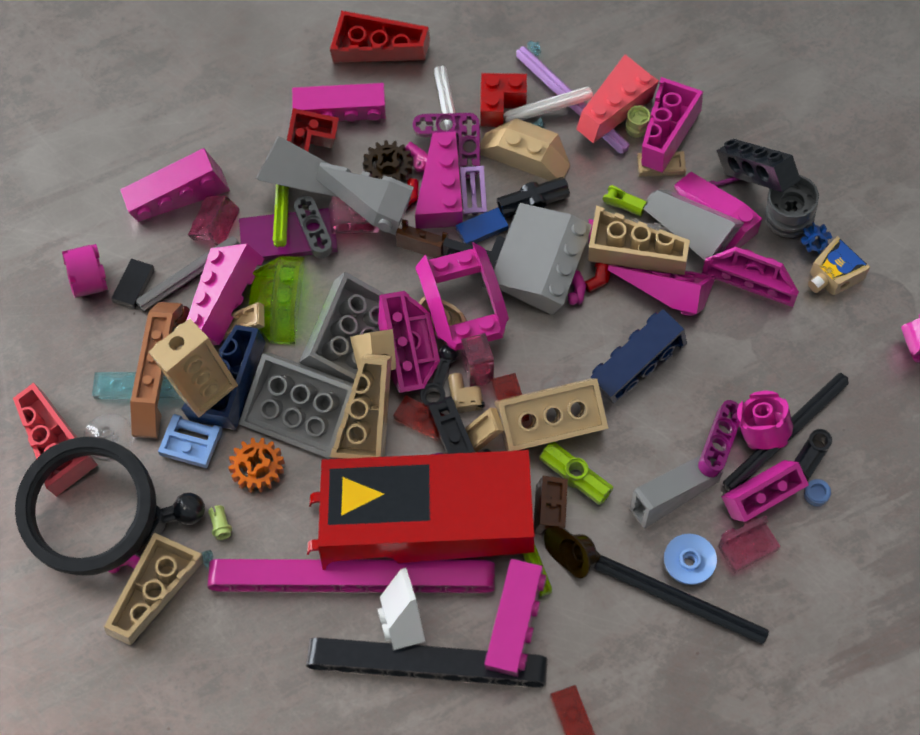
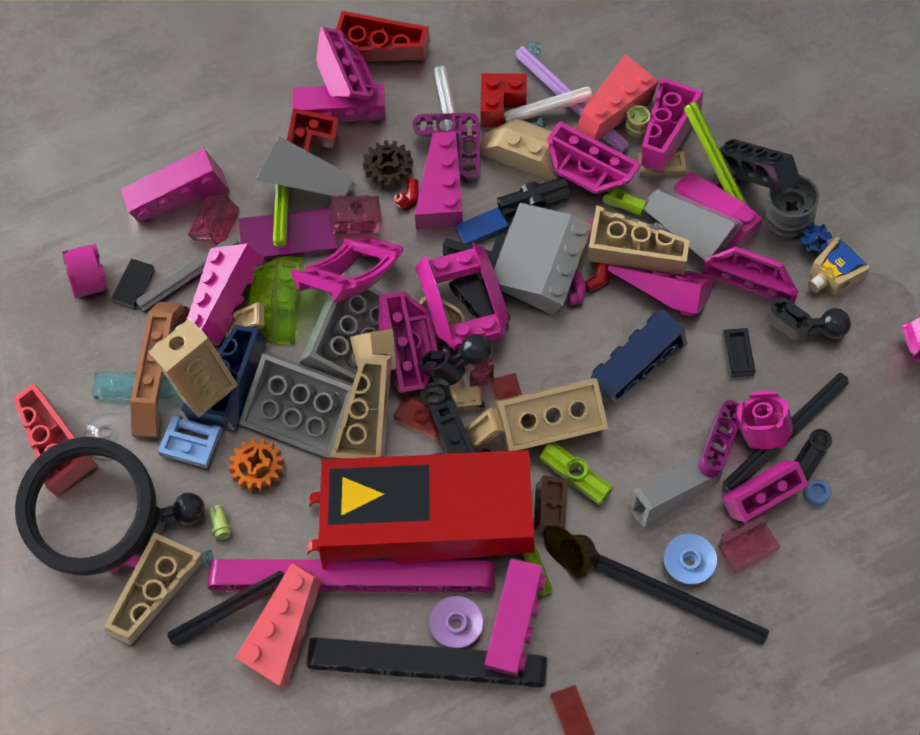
dark grey beam [294,196,332,258] -> none
light grey wedge [316,162,414,235] -> none
white slope [377,568,425,650] -> none
reddish brown hinge [396,219,448,258] -> none
dark pink arm [405,142,428,172] -> none
lavender tile [460,166,487,215] -> none
none -> black axle [167,571,285,645]
none -> coral wedge [235,563,322,686]
none -> dark pink wedge [291,237,404,302]
none -> dark pink wedge [316,27,377,100]
none -> black beam [418,334,493,385]
none -> lavender dish [430,596,483,648]
none -> black beam [449,274,511,323]
none -> dark pink wedge [547,121,641,194]
none -> lime axle [684,102,747,205]
none -> black tile [722,328,756,378]
none -> black beam [768,297,851,342]

